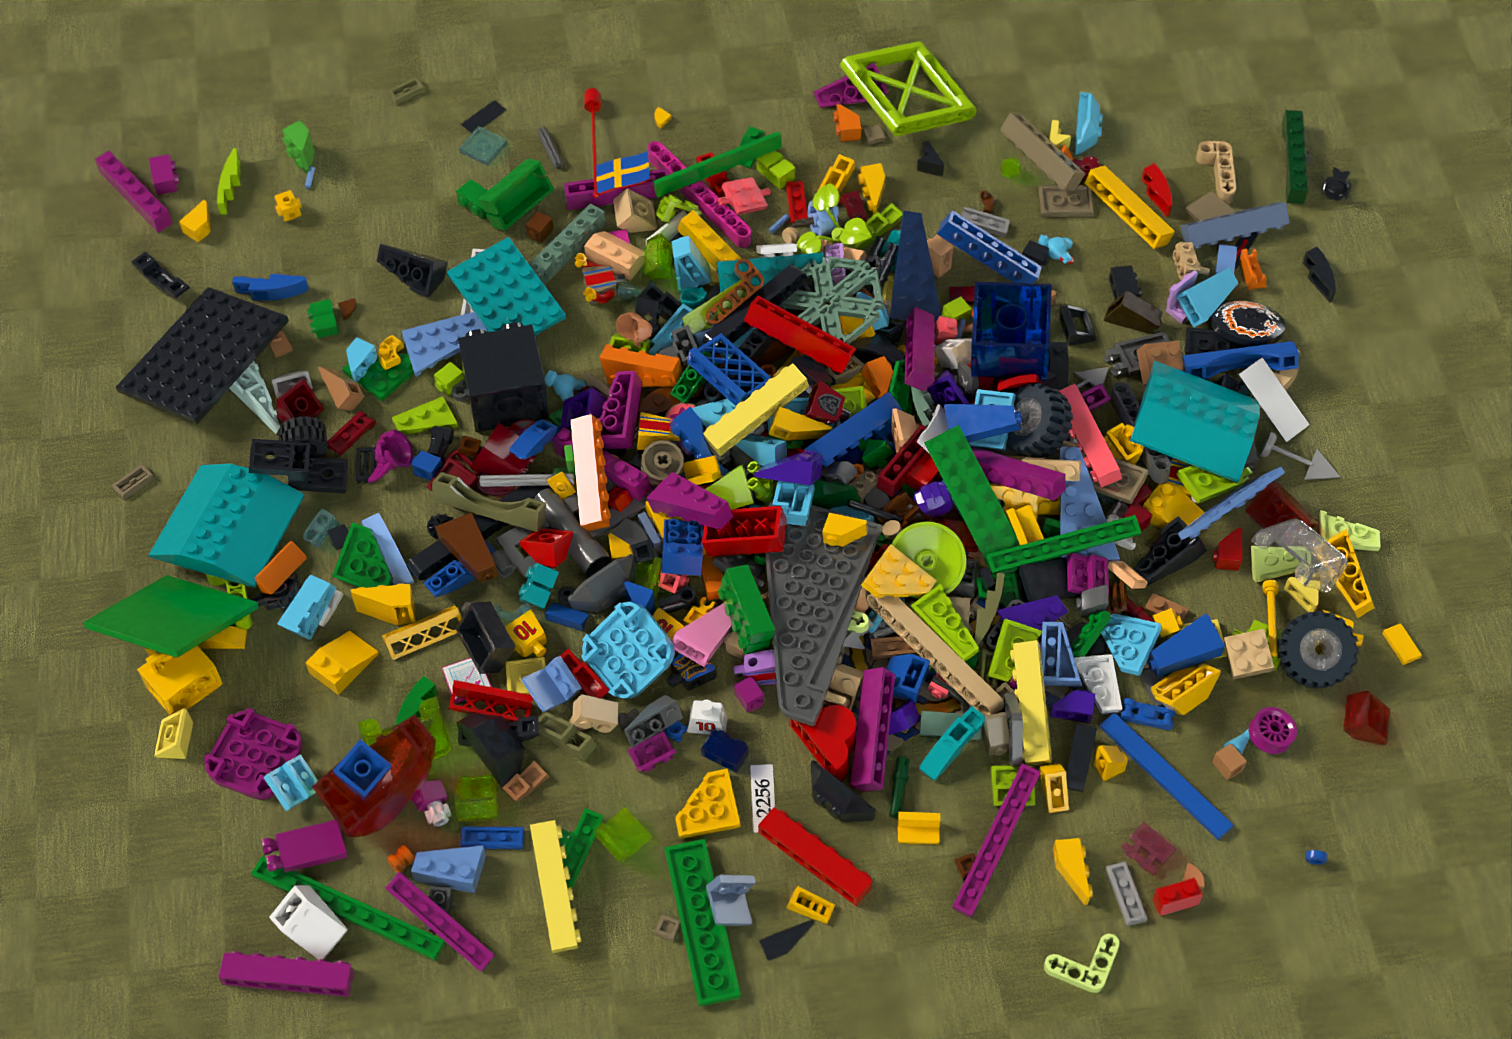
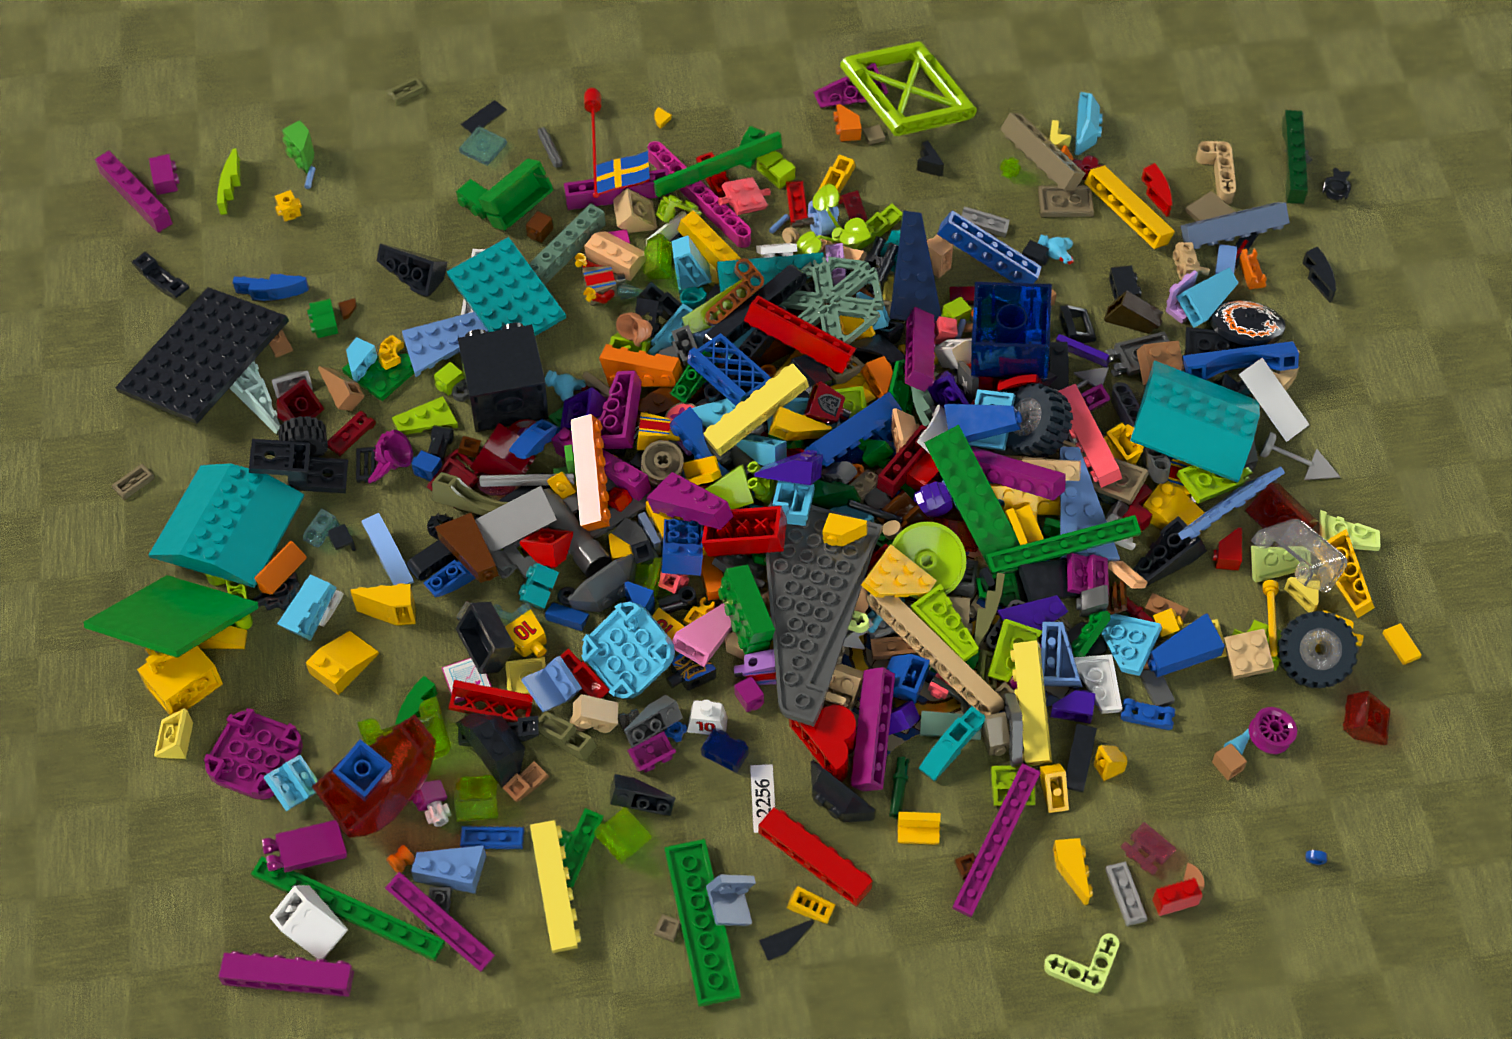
yellow slope [179,200,211,242] -> none
green plate [332,522,393,588] -> none
yellow fence [382,605,462,660] -> none
yellow plate [675,769,740,839] -> none
yellow slope [858,163,885,216] -> none
reddish brown arm [980,190,996,214] -> none
blue tile [1099,713,1233,840] -> none
yellow wedge [1151,663,1221,715] -> none
none -> light grey piece [475,486,557,554]
none -> black slope [610,774,675,816]
none -> dark purple tile [1056,334,1110,368]

